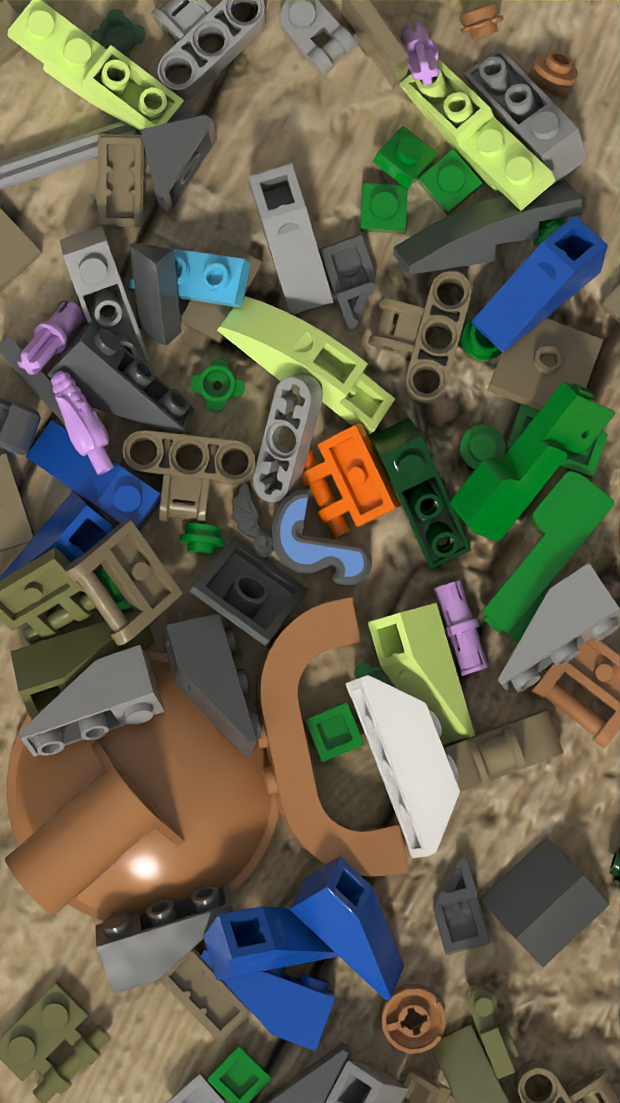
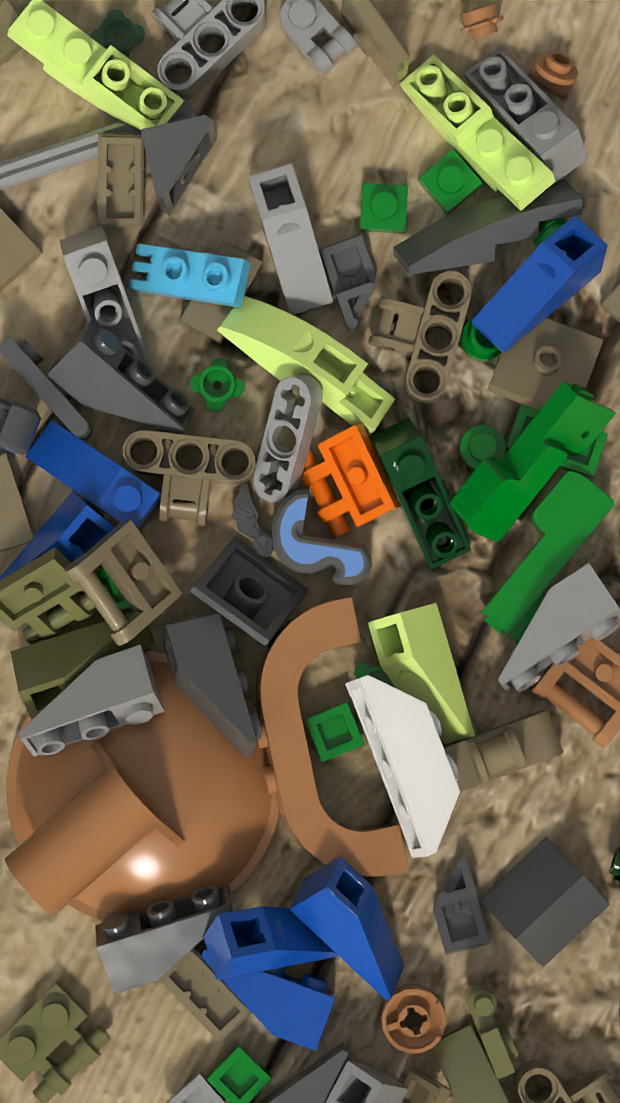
lavender axle [17,301,85,375] -> none
lavender piece [51,371,114,475] -> none
dark grey slope [130,243,182,345] -> none
green plate [179,523,225,556] -> none
green plate [372,126,438,190] -> none
lavender axle [401,22,439,85] -> none
lavender pin [433,580,490,676] -> none

